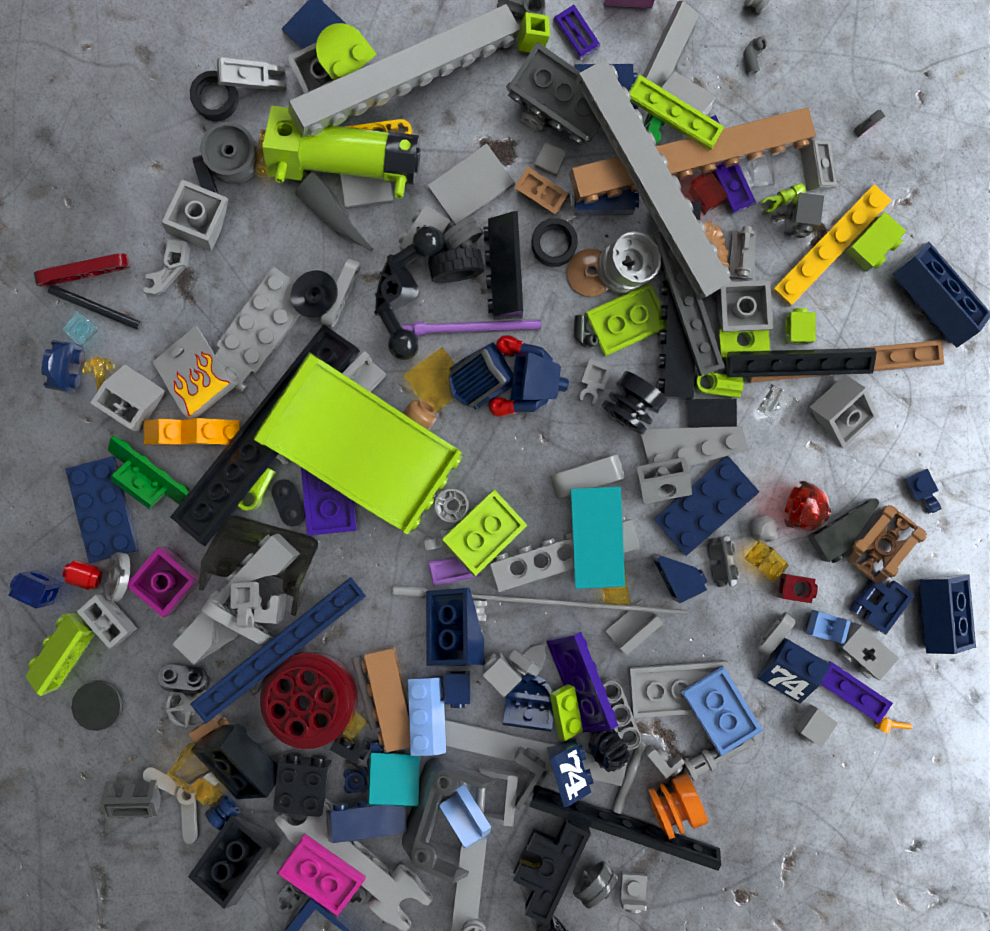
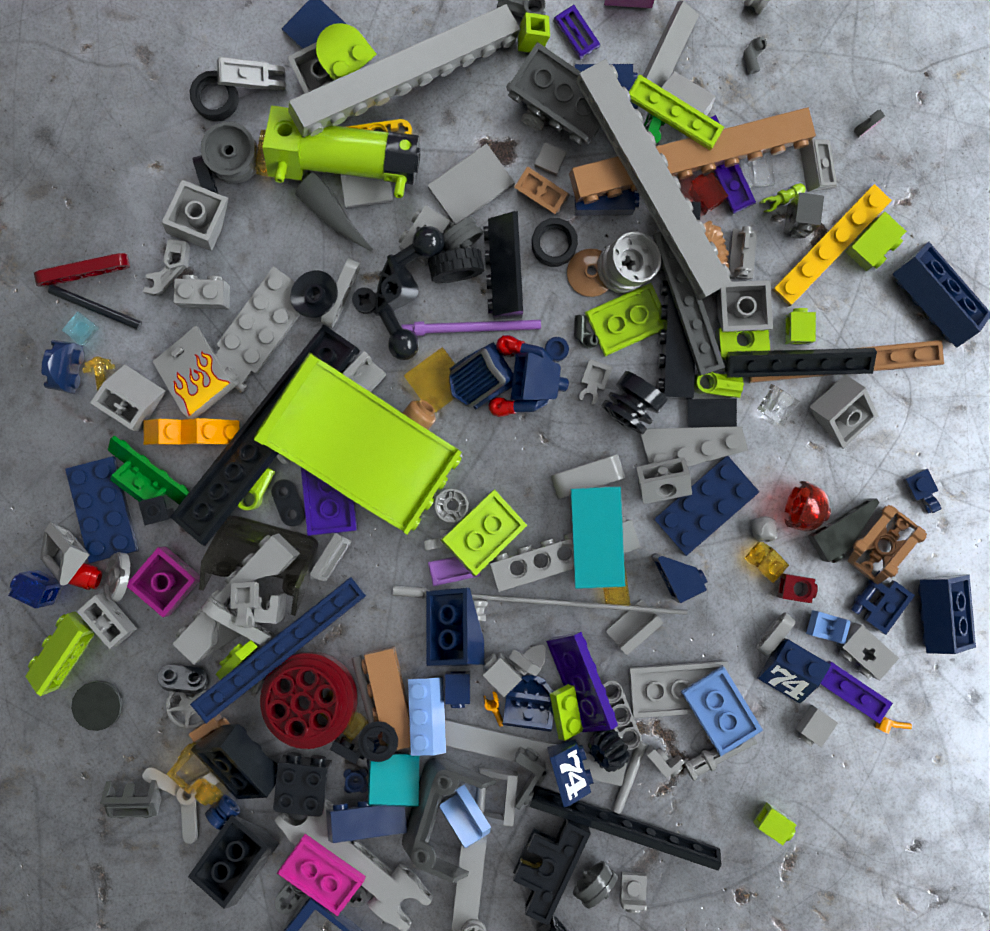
orange wheel [648,773,709,840] -> none
dark grey hinge [708,535,739,587] -> none
none -> light grey tile [40,522,89,586]
none -> black bracket [139,496,174,526]
none -> light grey brick [174,275,230,309]
none -> lime plate [215,640,257,680]
none -> light grey tile [309,533,351,582]
none -> black wheel [352,287,376,314]
none -> black gear [358,721,398,762]
none -> light orange hand [483,691,504,727]
none -> dark blue tile [545,337,569,362]
none -> lime brick [753,802,797,846]

